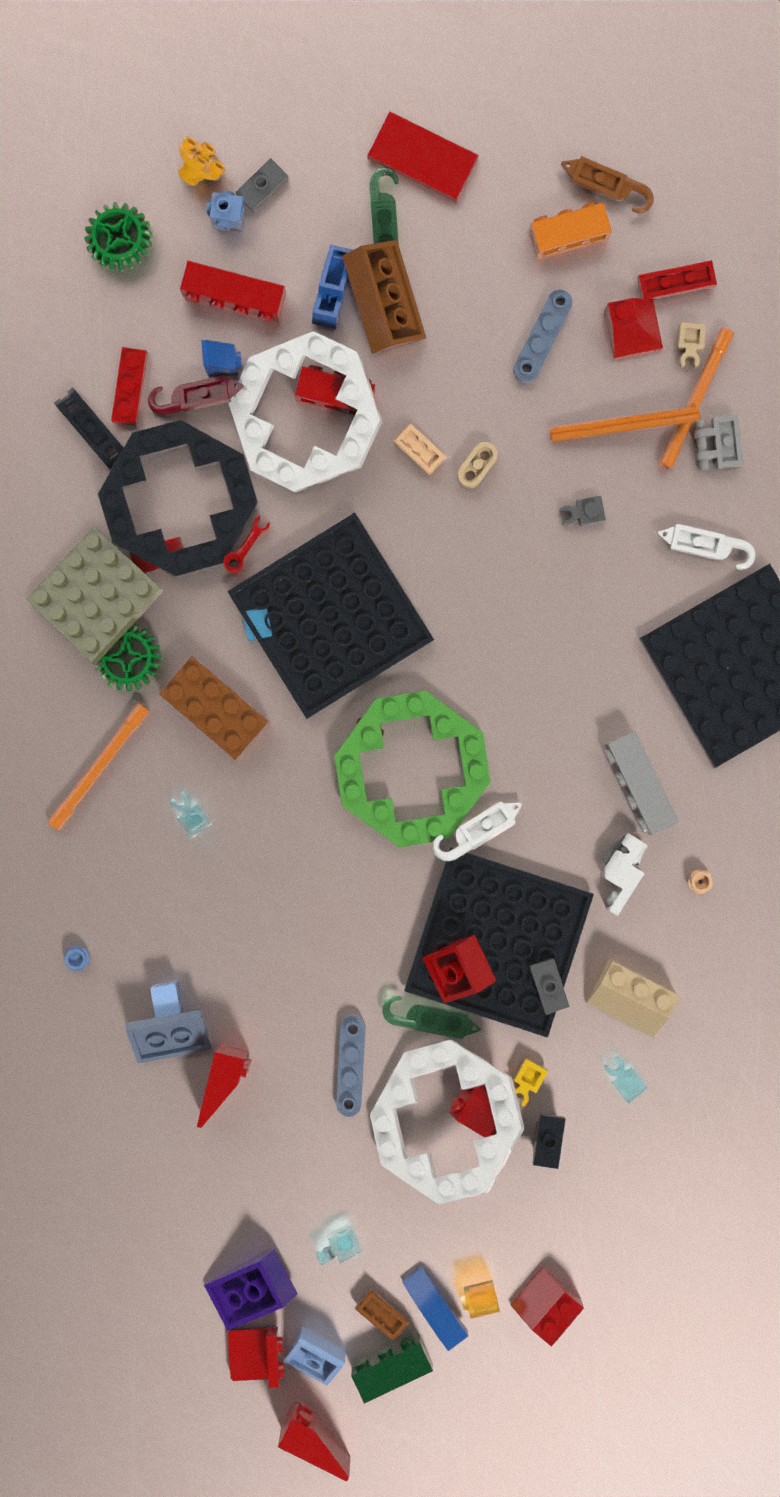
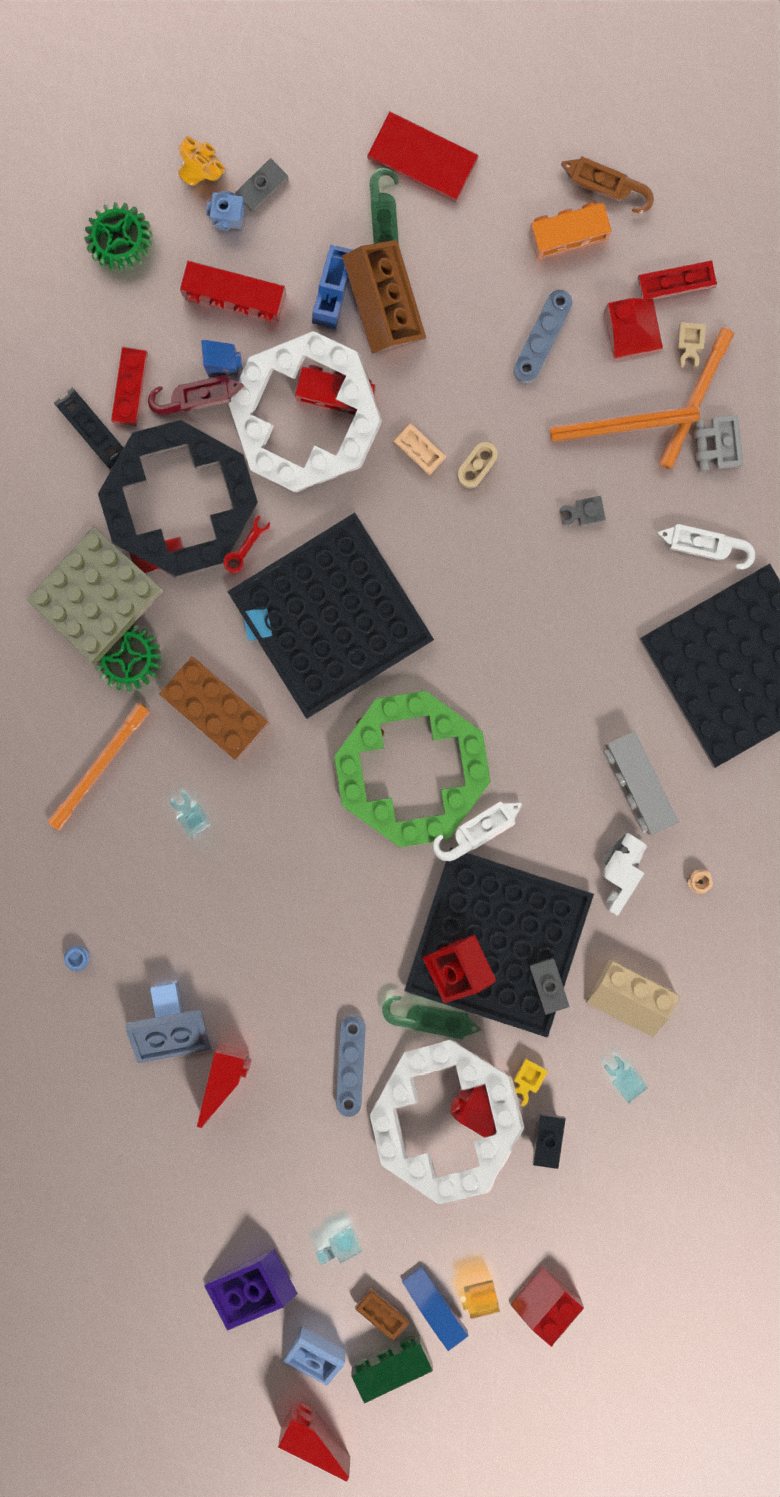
red bracket [228,1326,285,1388] -> none

